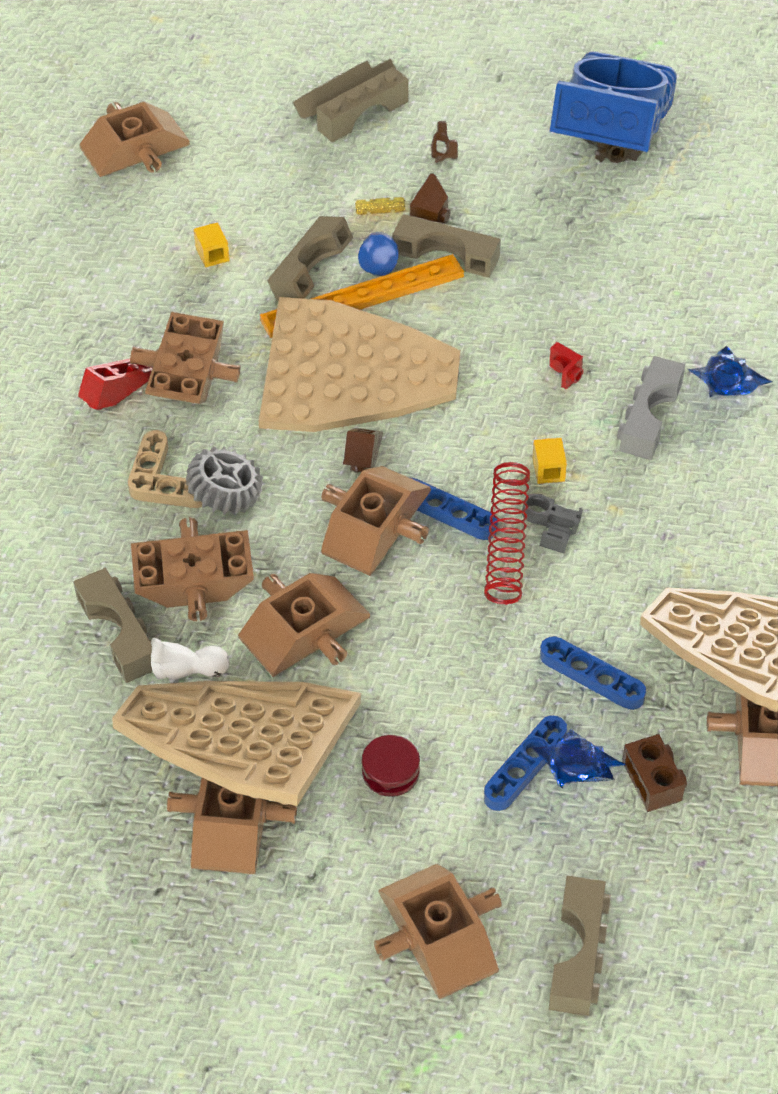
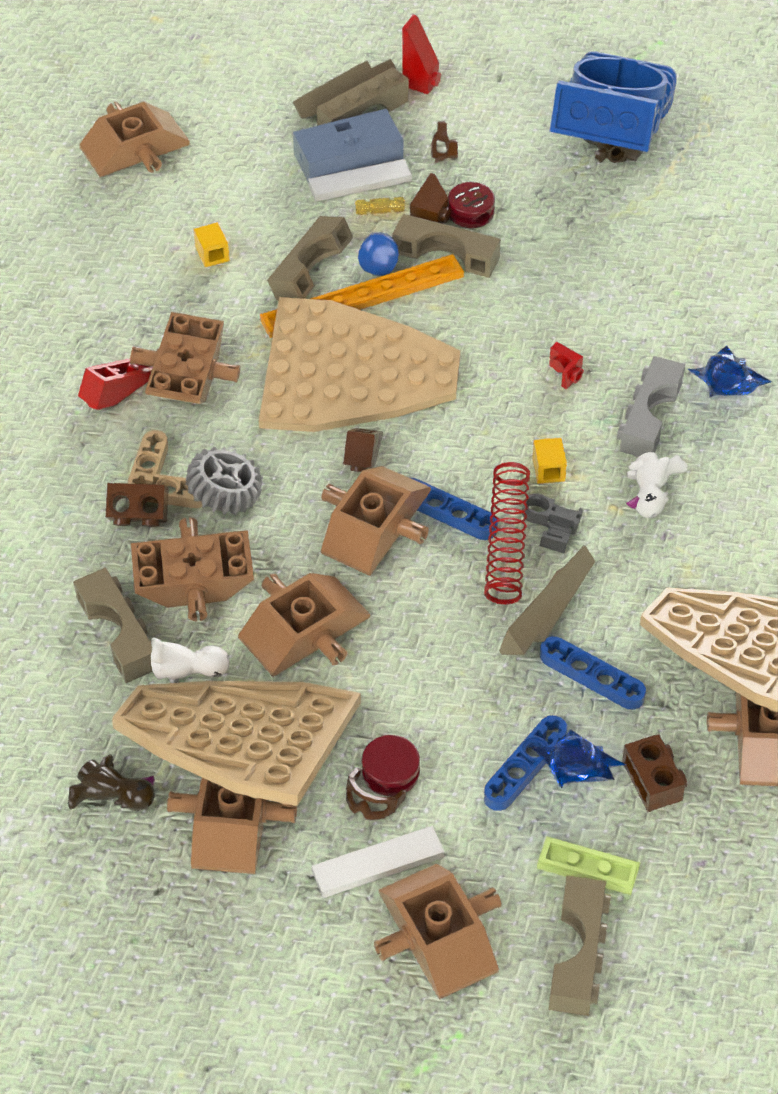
none -> dark brown animal [67,754,155,811]
none -> reddish brown brick [105,483,169,527]
none -> sand blue brick [293,109,404,183]
none -> white tile [308,159,412,202]
none -> white tile [312,825,444,898]
none -> reddish brown helmet [346,767,407,820]
none -> red slope [402,14,441,95]
none -> dark red head [448,182,495,228]
none -> dark tan wedge [499,545,596,655]
none -> yellowish green tile [537,836,640,895]
none -> white animal [626,452,688,518]

